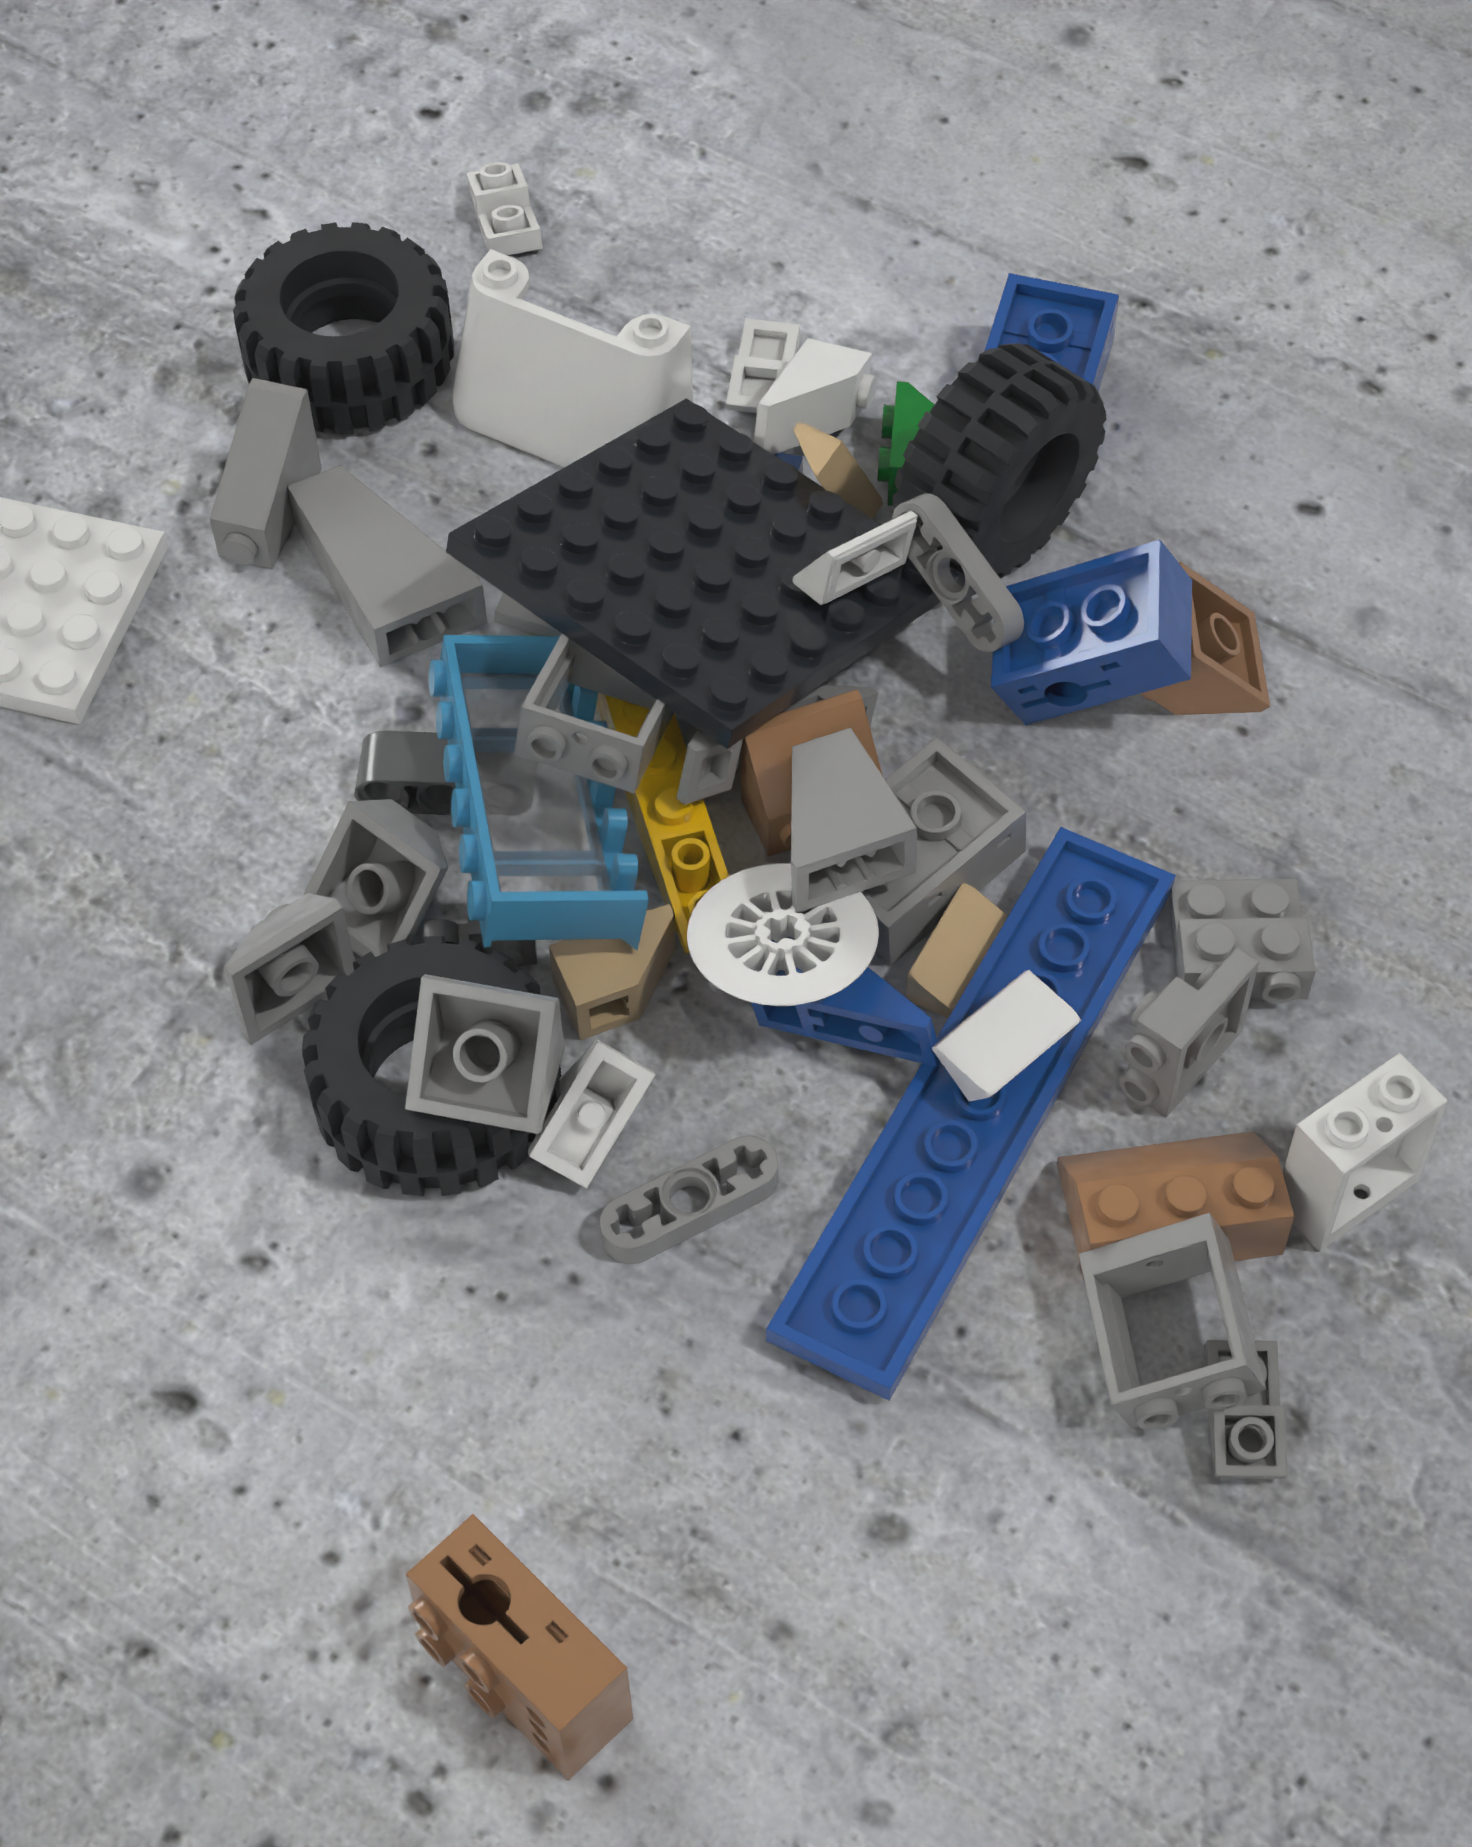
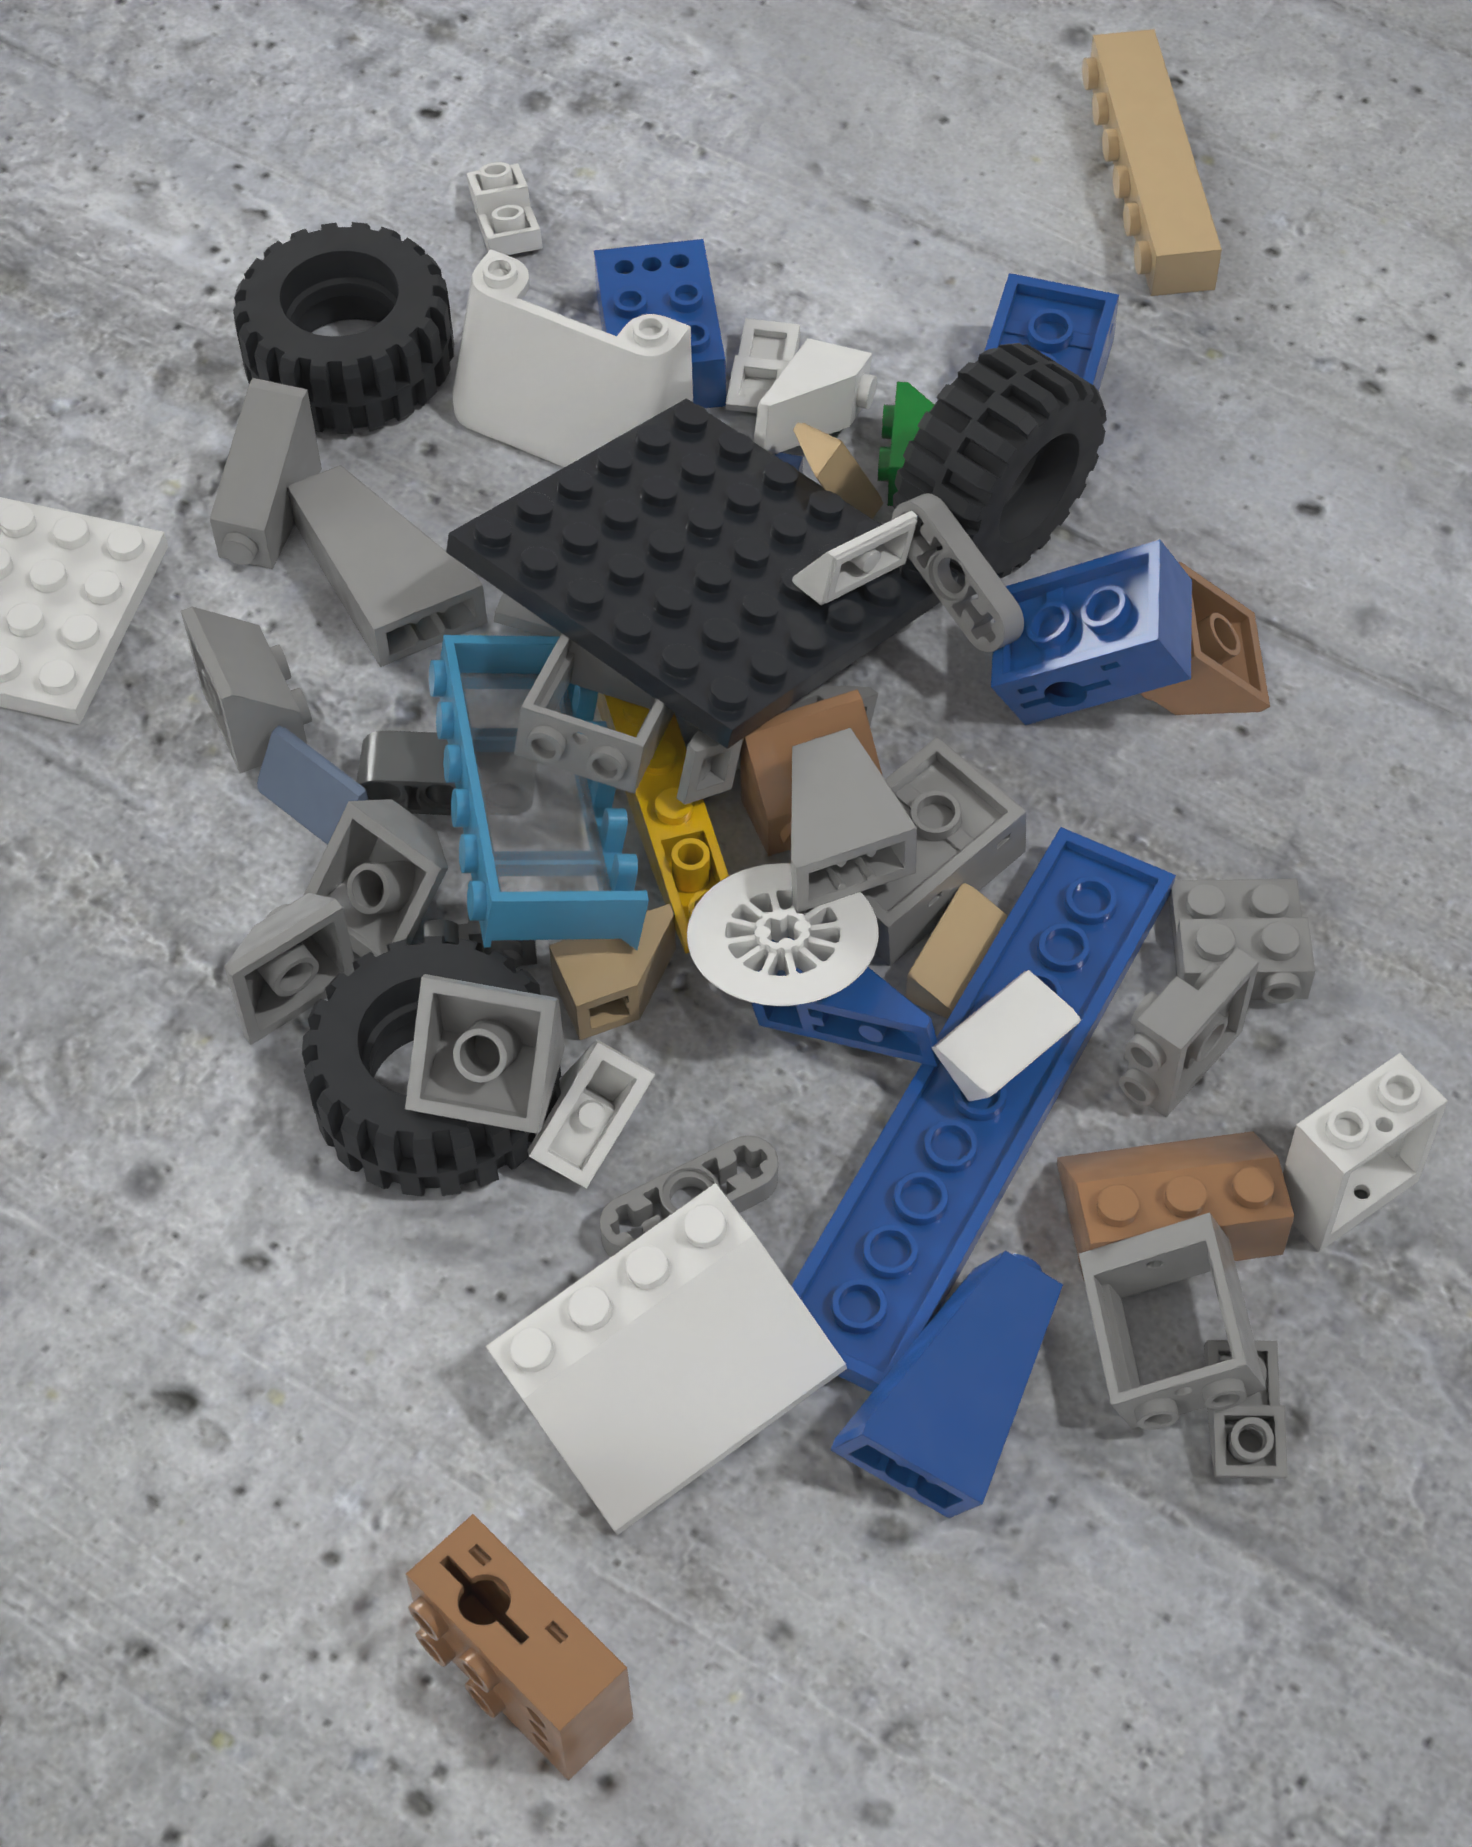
none -> light grey slope [181,607,312,773]
none -> sand blue slope [257,725,368,845]
none -> white slope [486,1183,847,1536]
none -> blue piece [594,239,726,409]
none -> blue slope [831,1251,1063,1518]
none -> tan brick [1082,29,1222,296]

